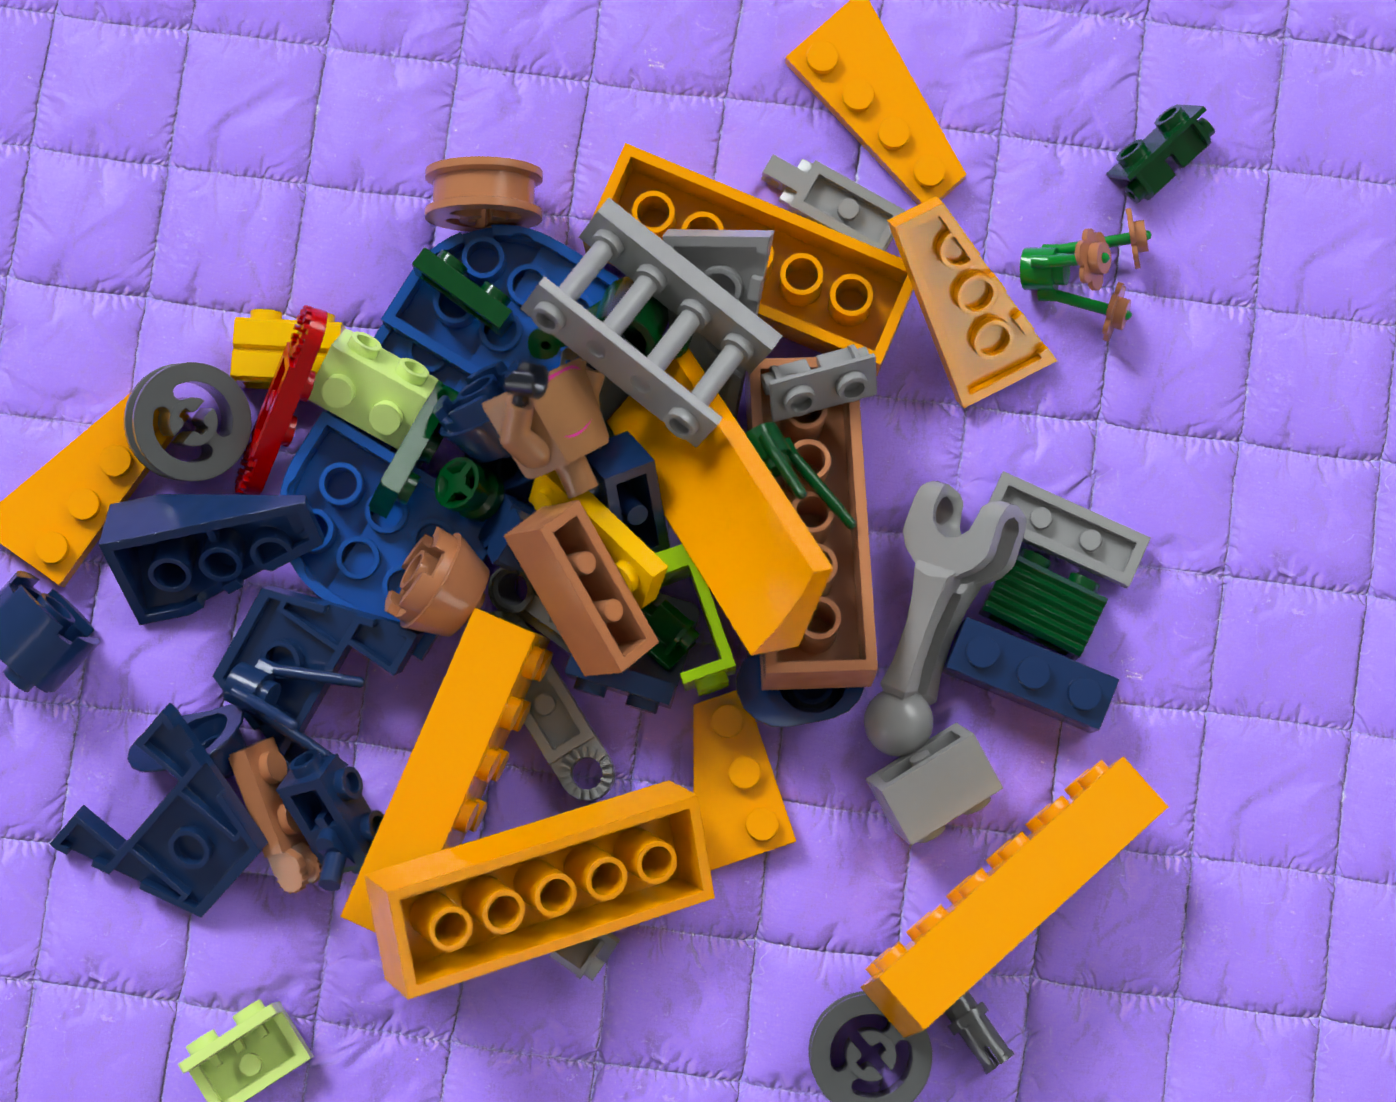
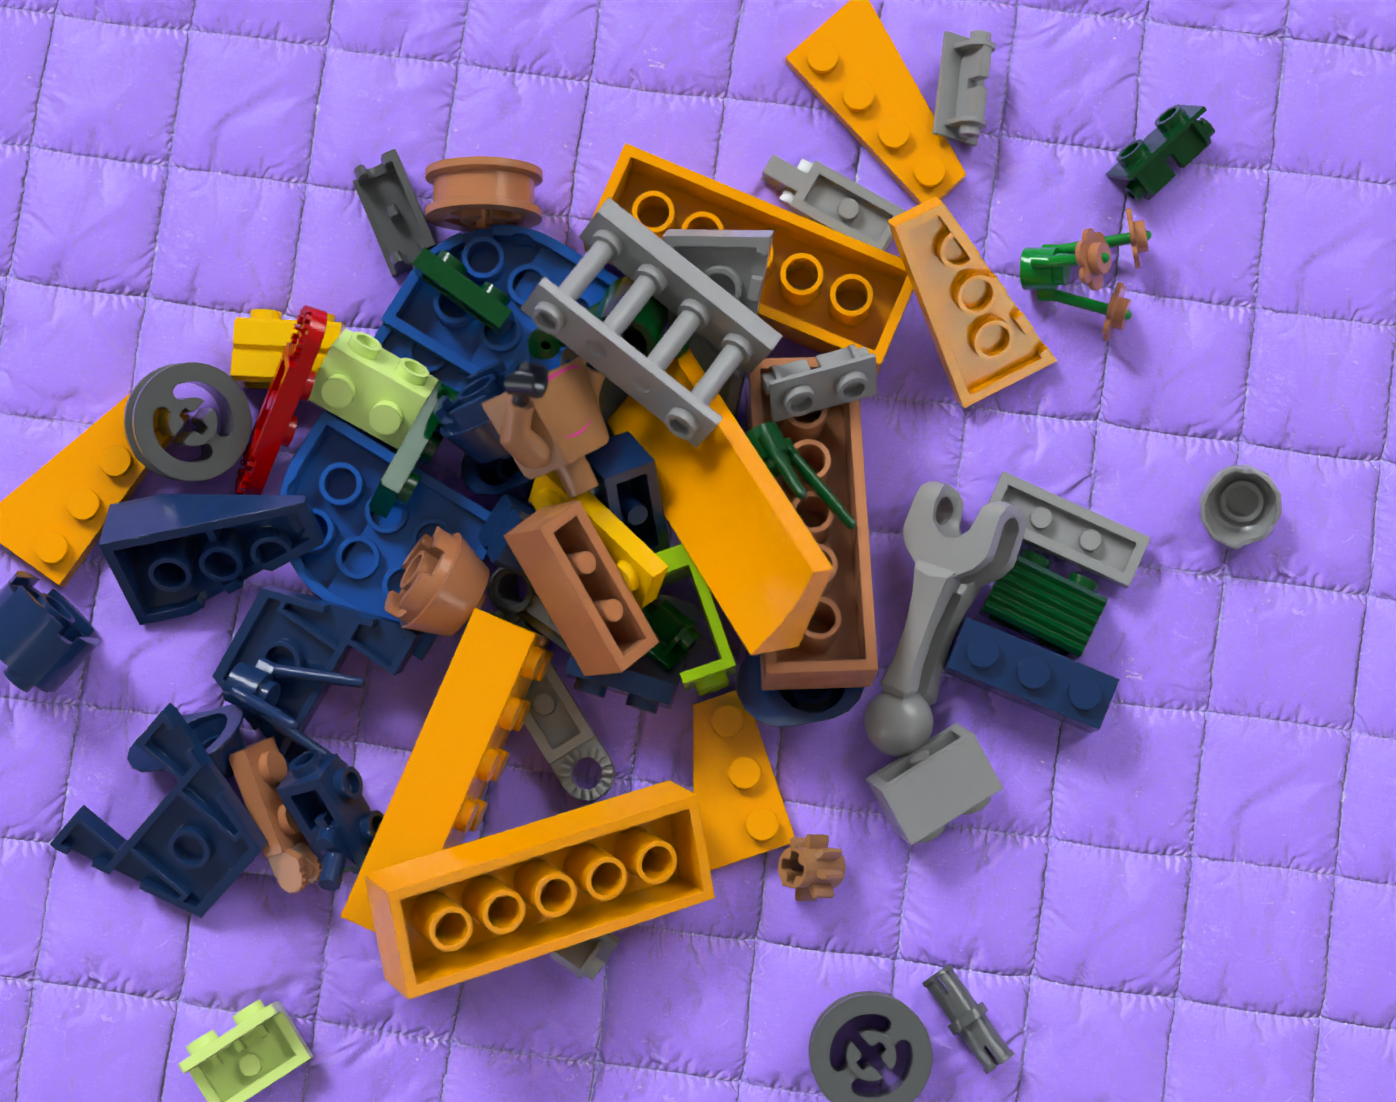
dark green wheel [435,457,505,522] -> none
light orange brick [860,756,1169,1038] -> none
none -> dark grey hinge [353,149,436,278]
none -> medium nougat gear [778,834,846,901]
none -> light grey hinge [932,30,995,146]
none -> light grey hair [1199,464,1282,549]

